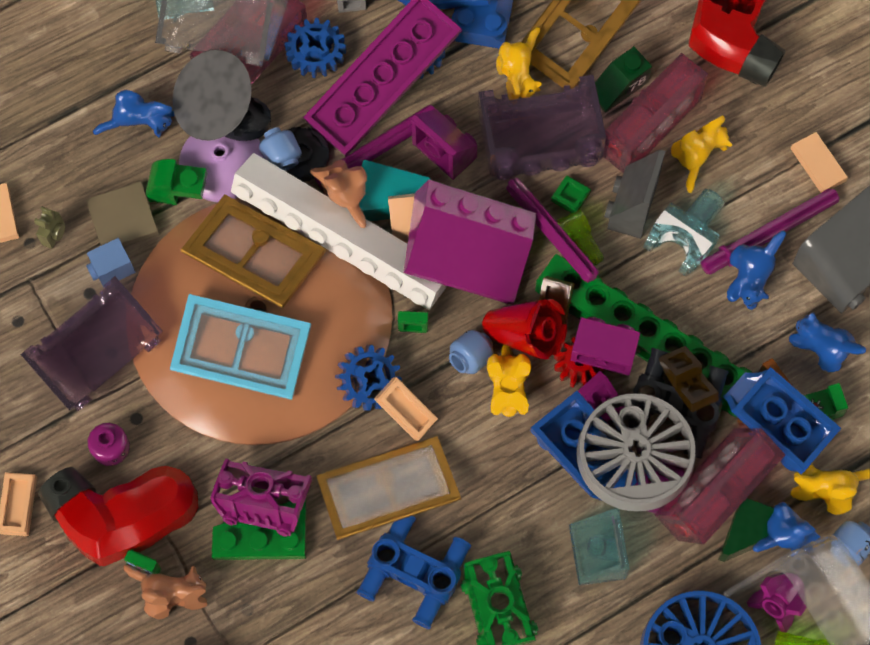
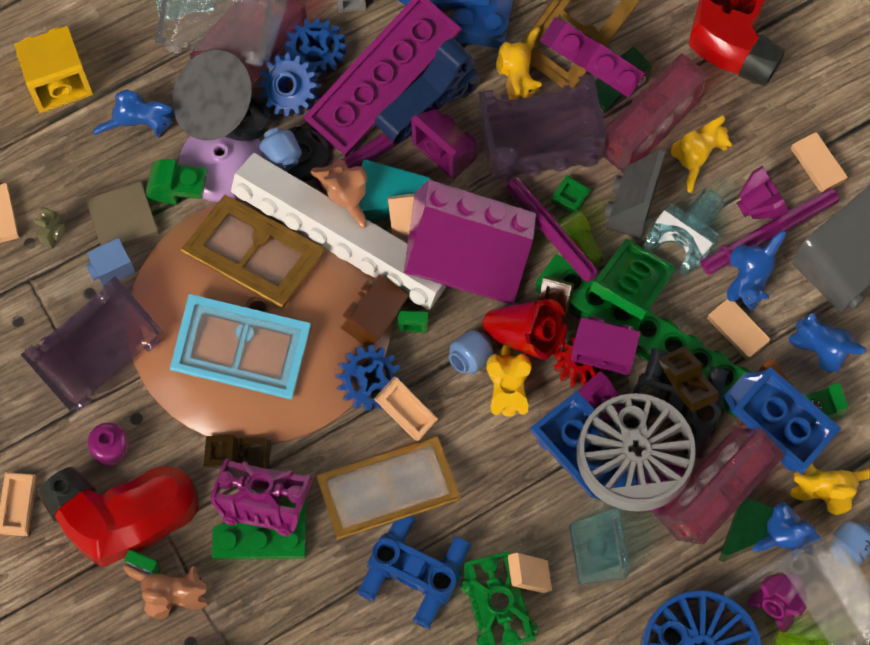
none -> yellow slope [14,25,93,113]
none -> dark brown slope [203,436,271,469]
none -> blue gear [258,53,322,116]
none -> reddish brown brick [341,274,409,346]
none -> dark blue beam [375,38,480,144]
none -> light nougat tile [508,553,552,593]
none -> magenta arch [540,17,645,98]
none -> green plate [590,239,677,320]
none -> light nougat tile [707,299,771,361]
none -> magenta brick [736,166,789,220]

